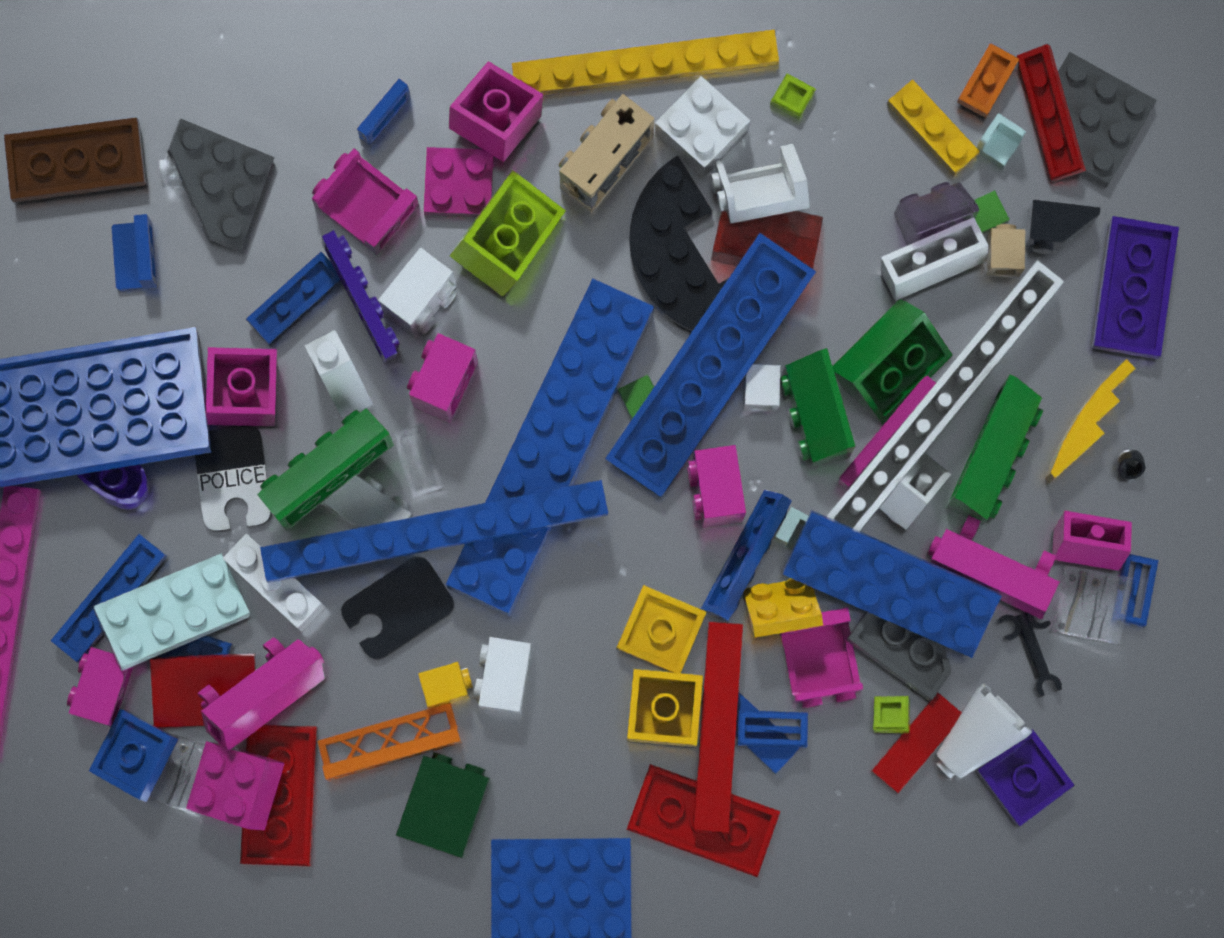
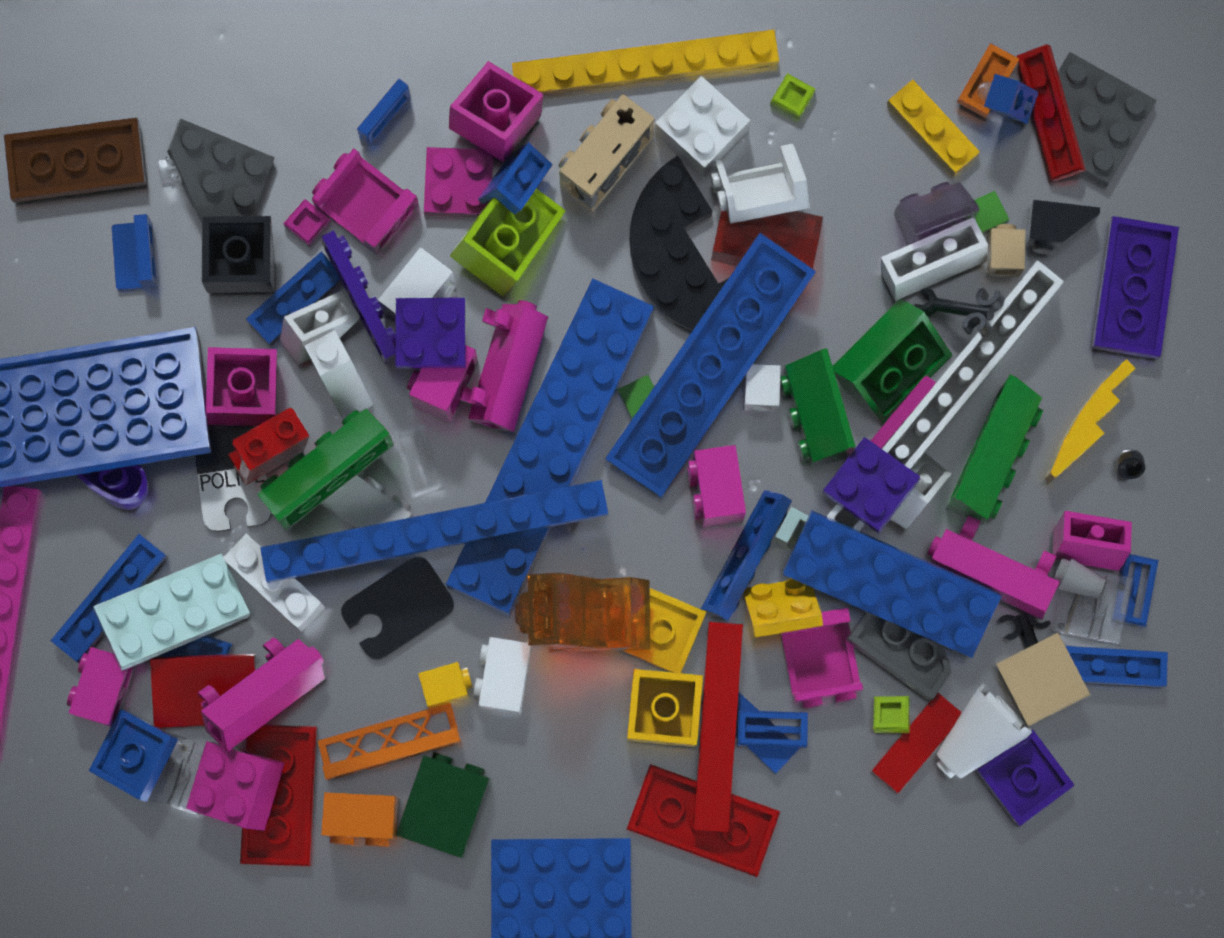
light aqua panel [976,113,1026,169] -> none
none -> black slope [202,216,275,293]
none -> red panel [228,408,310,486]
none -> white slope [280,291,360,364]
none -> dark pink tile [283,199,331,247]
none -> orange brick [321,792,400,847]
none -> dark purple plate [395,297,466,369]
none -> dark pink brick [458,300,548,432]
none -> blue panel [478,142,553,215]
none -> clear orange brick [515,572,650,653]
none -> dark purple plate [823,437,920,534]
none -> black bar [914,288,1005,338]
none -> blue piece [977,74,1039,124]
none -> tan tile [996,633,1091,726]
none -> light grey cone [1053,558,1106,599]
none -> blue plate [1066,646,1168,688]

